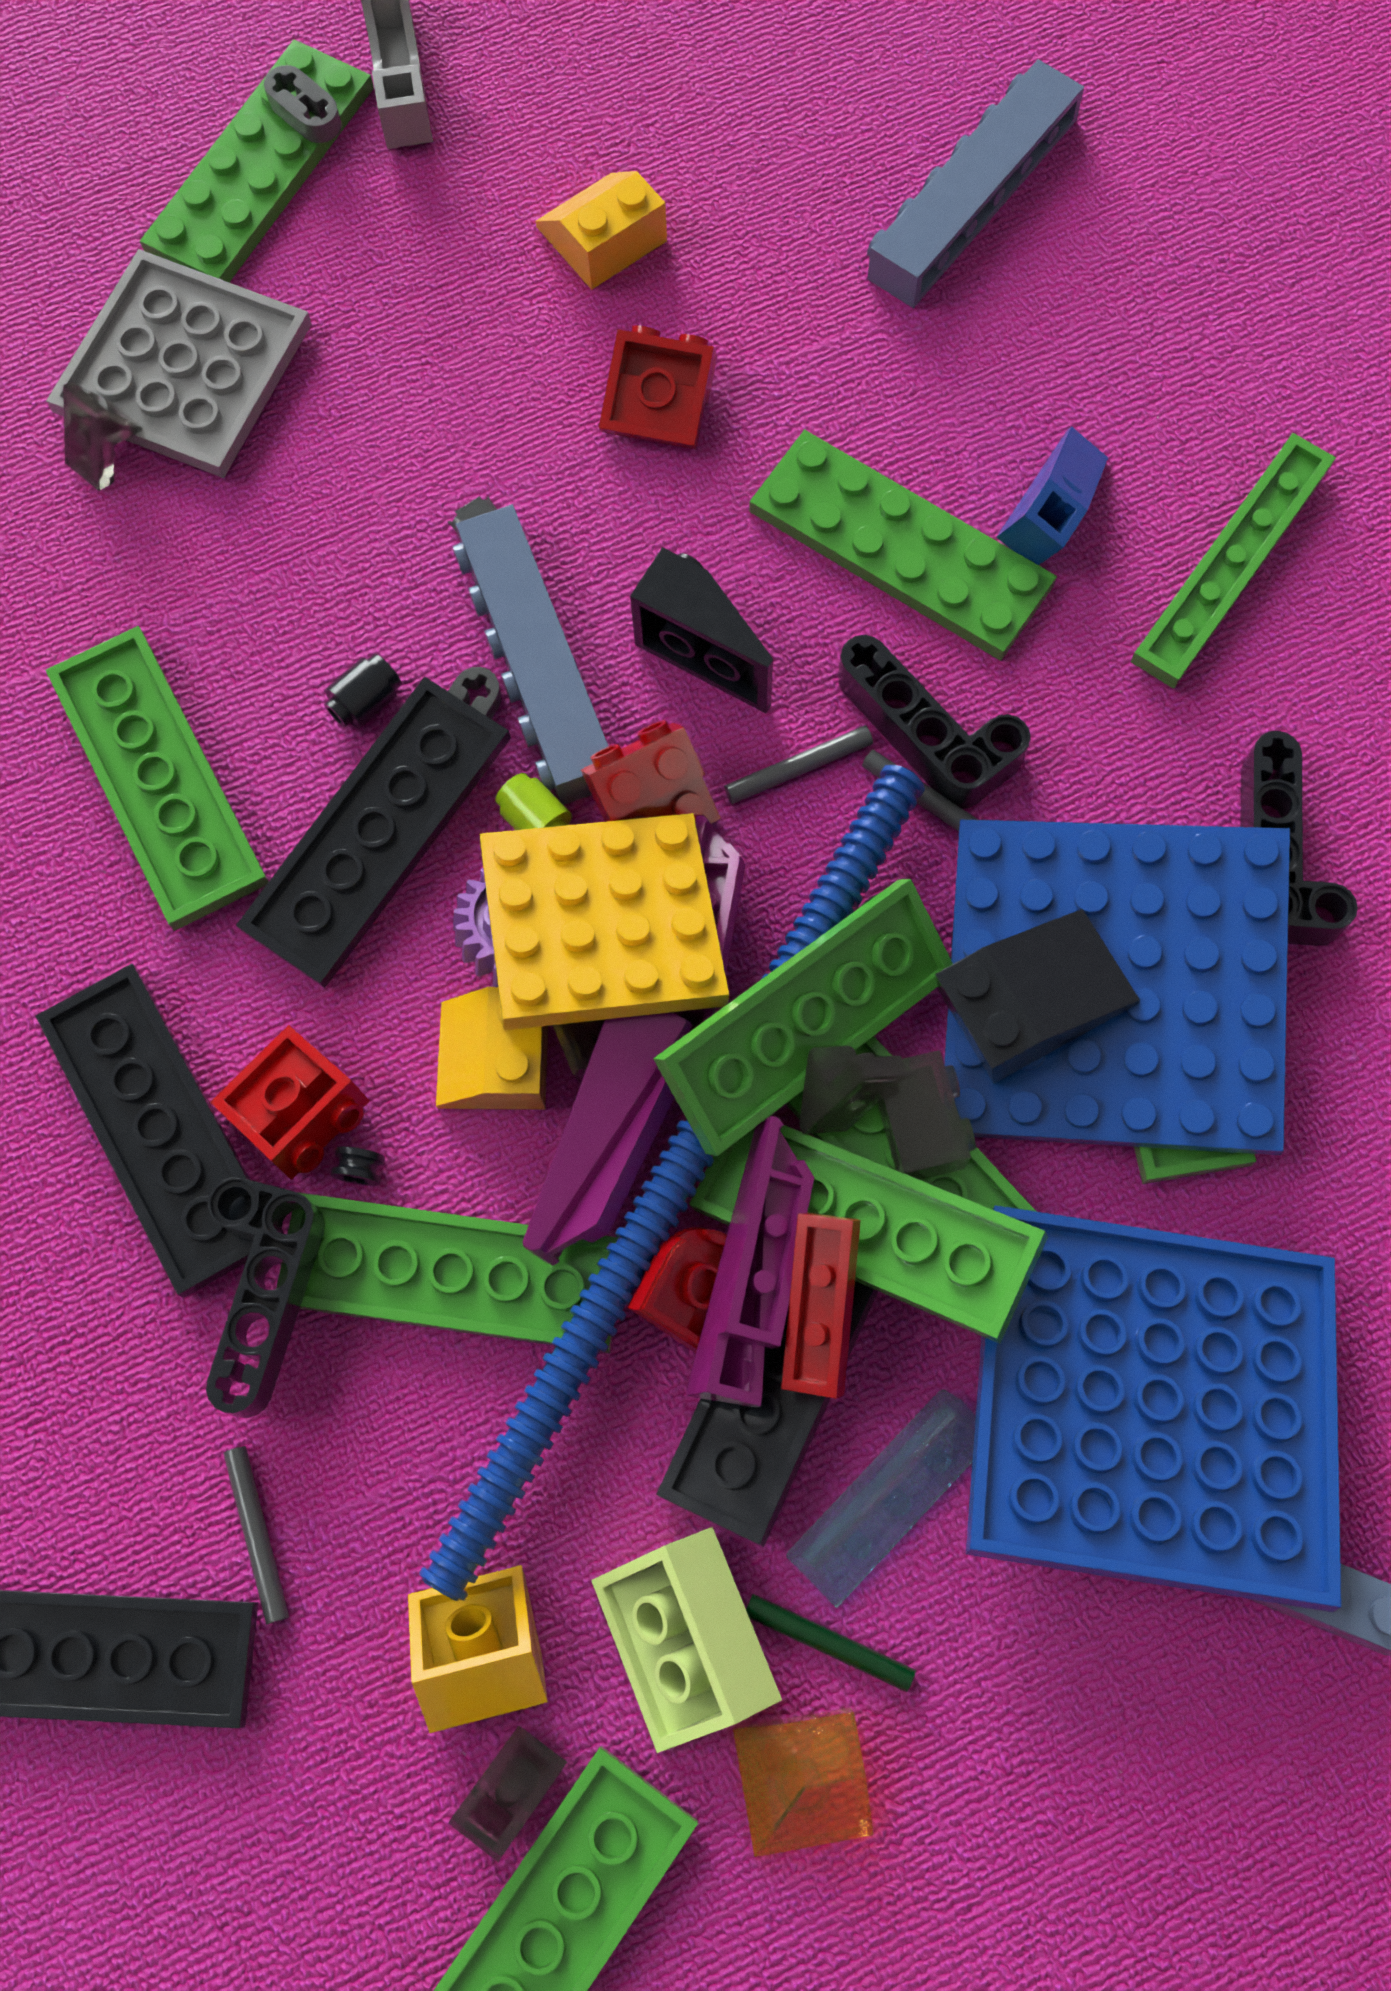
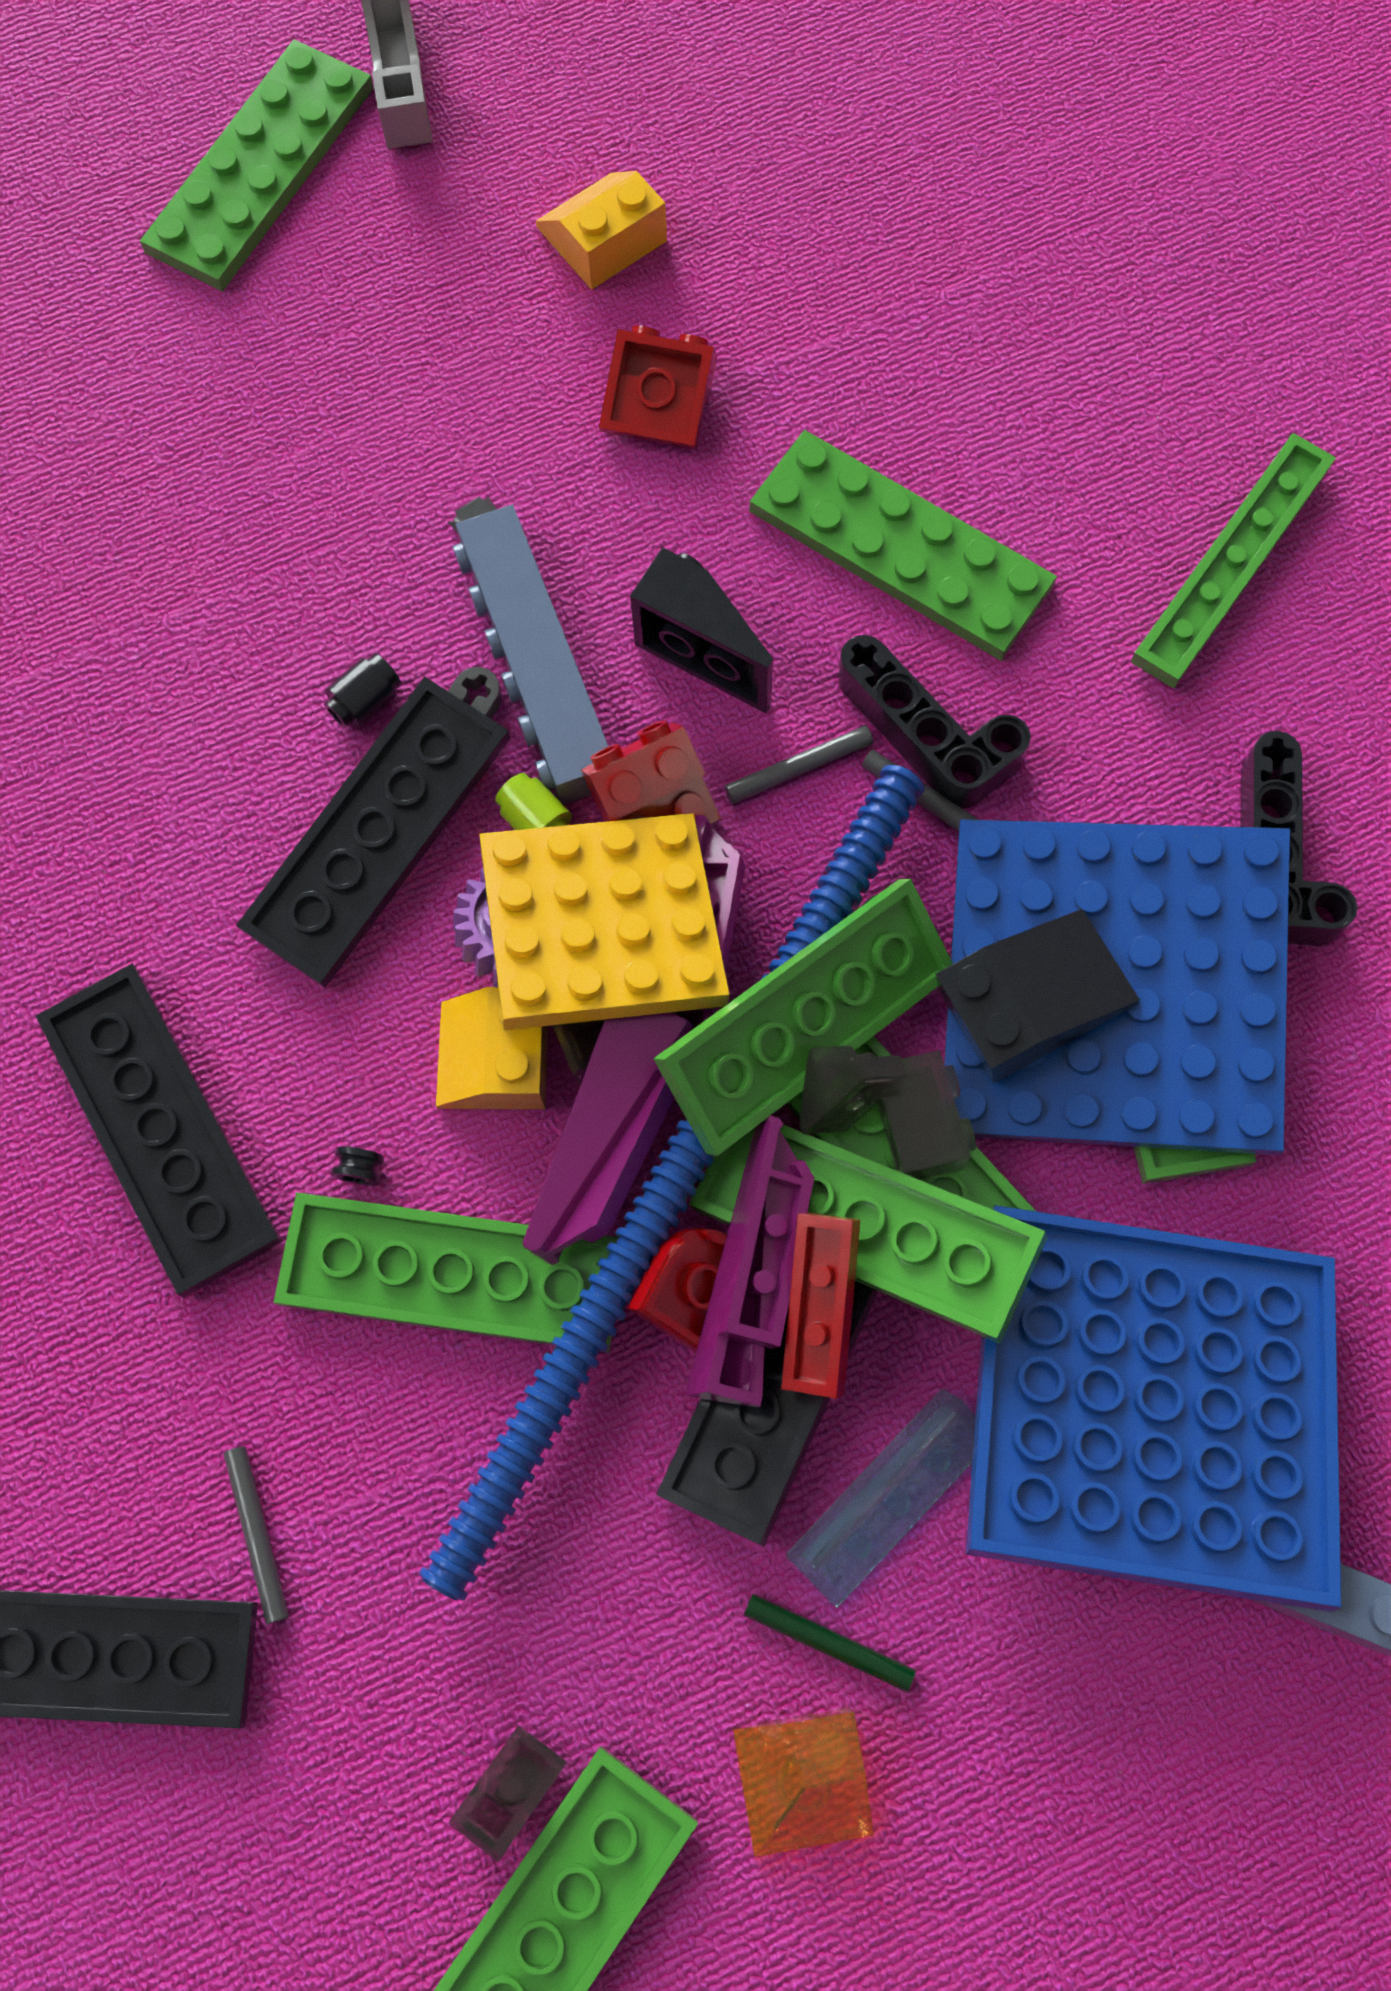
bright green plate [45,626,269,931] -> none
light grey plate [46,249,312,478] -> none
clear smoke slope [63,381,143,491] -> none
black beam [206,1177,325,1418] -> none
red plate [210,1025,370,1180] -> none
dark grey beam [264,65,342,143] -> none
yellow slope [408,1565,548,1733] -> none
yellowish green slope [591,1527,782,1753] -> none
sand blue brick [867,59,1084,308] -> none
blue slope [997,426,1108,565] -> none

